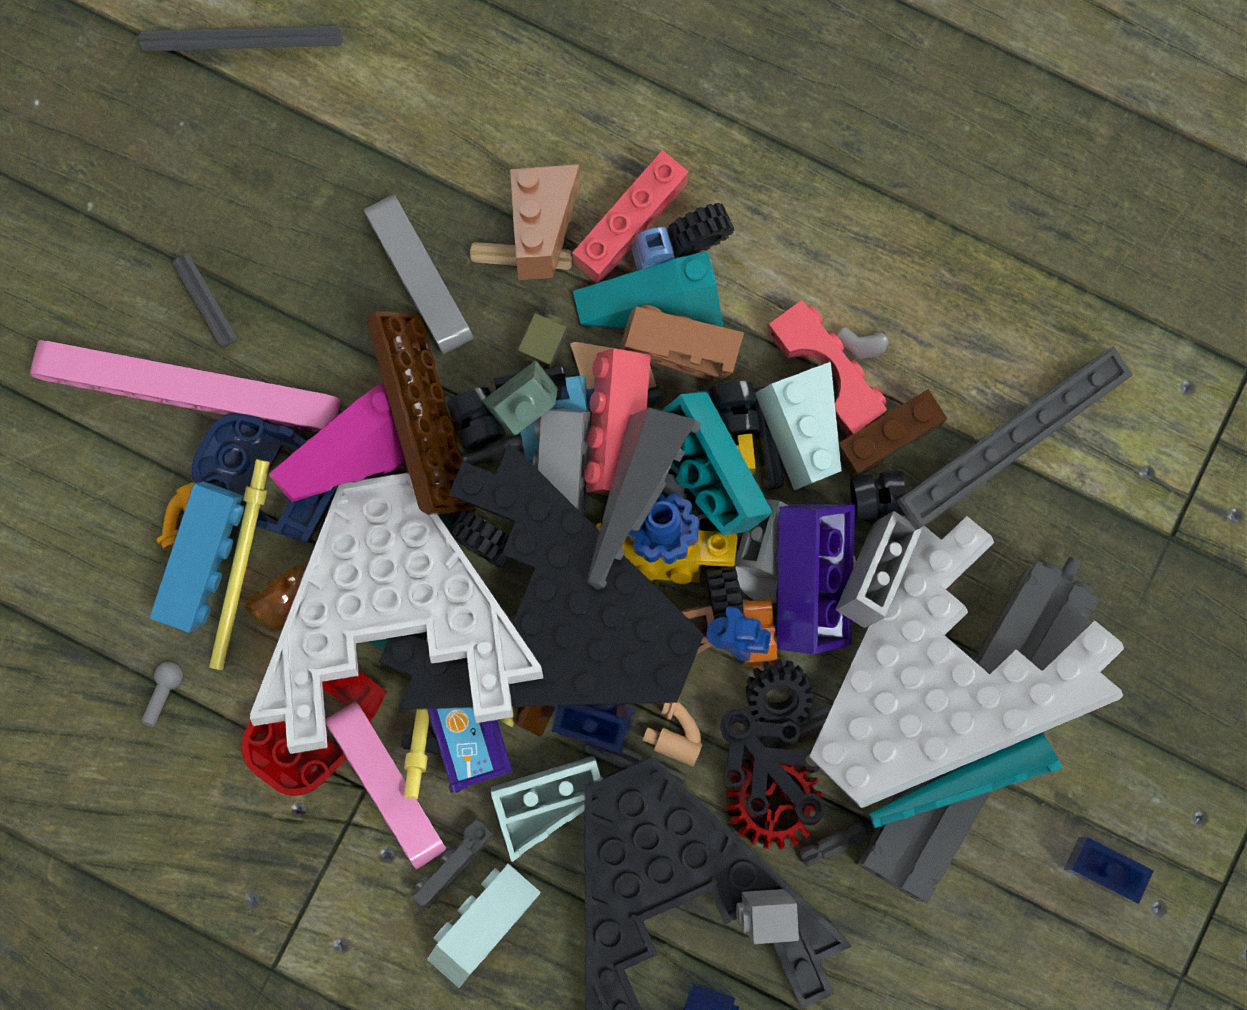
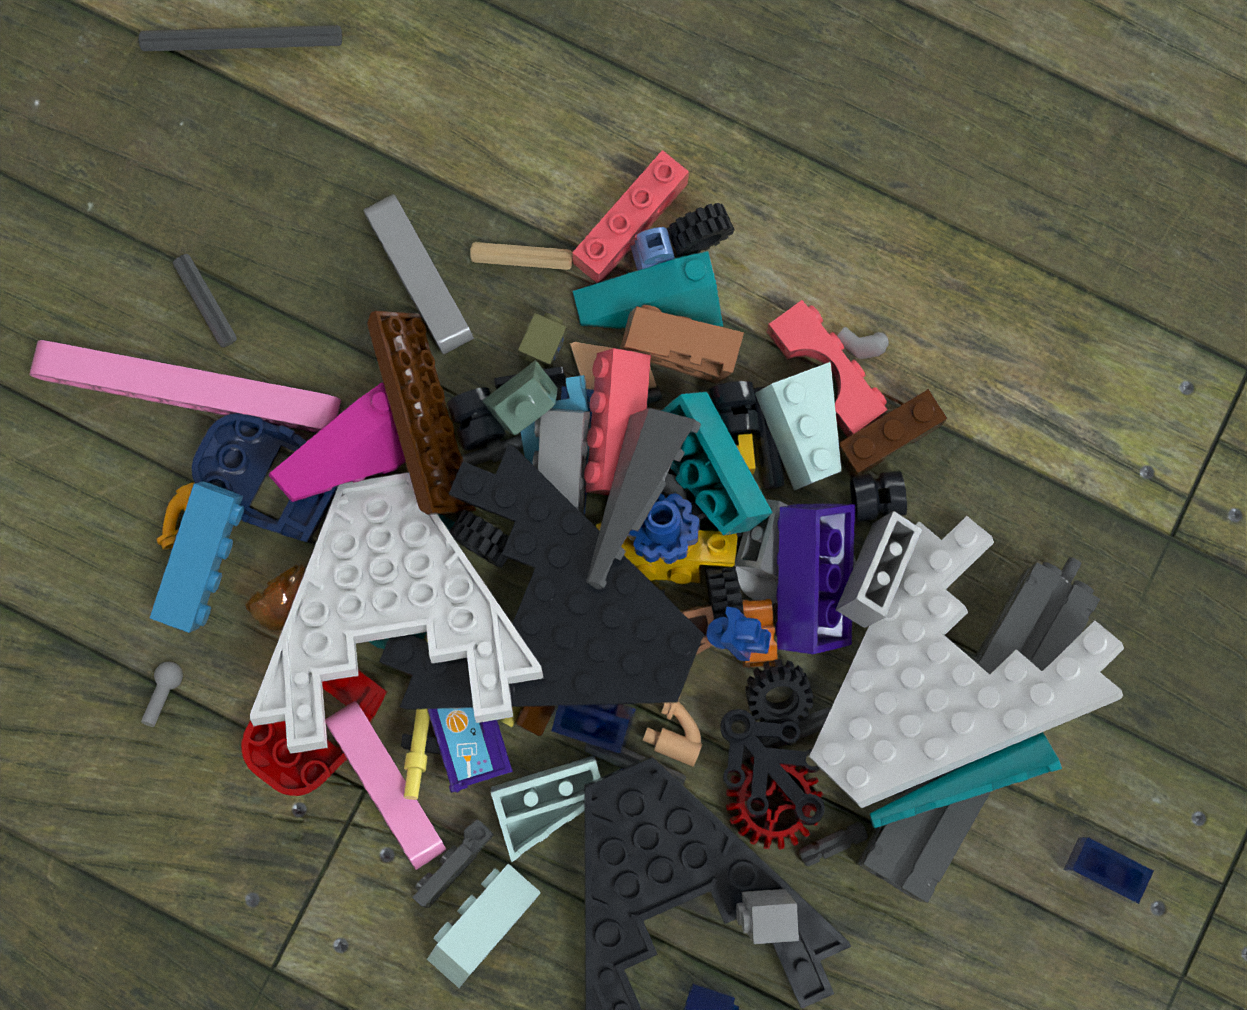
light yellow bar [209,459,270,670] -> none
nougat wedge [510,164,581,280] -> none
dark grey tile [896,346,1133,530] -> none

